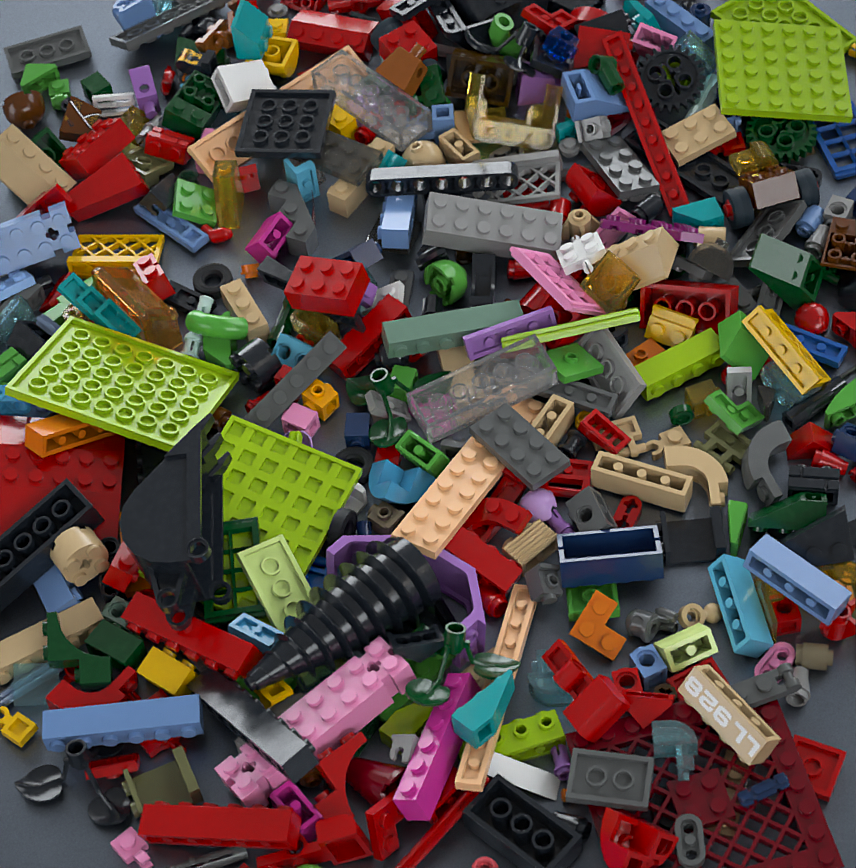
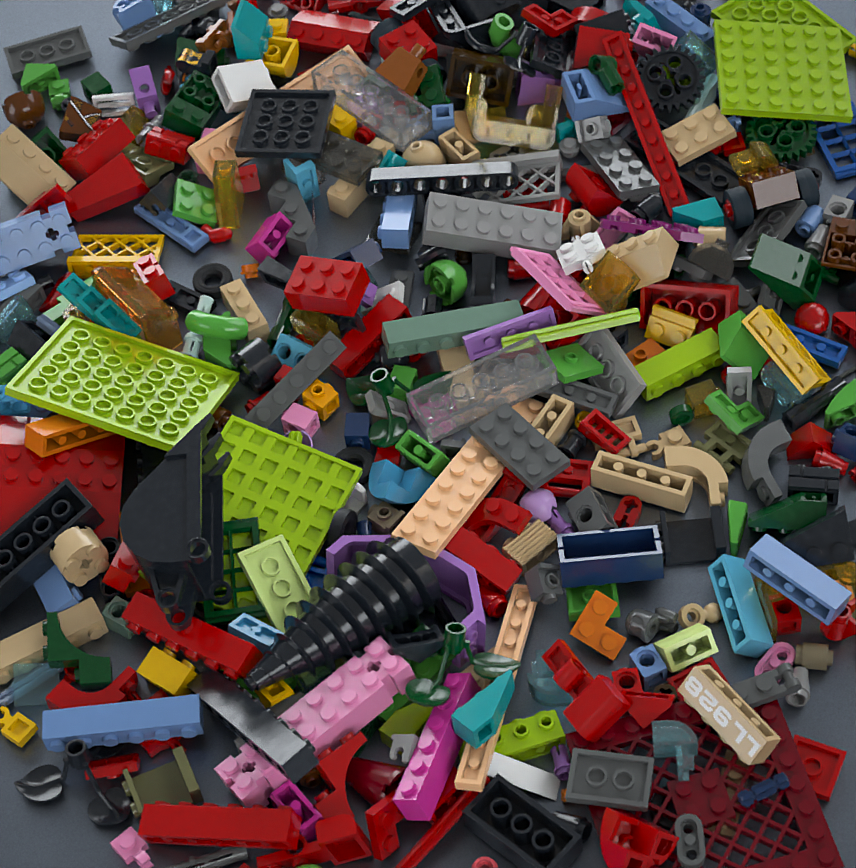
dark green brick [84,619,147,672] -> none
clear blue brick [541,25,580,63] -> none

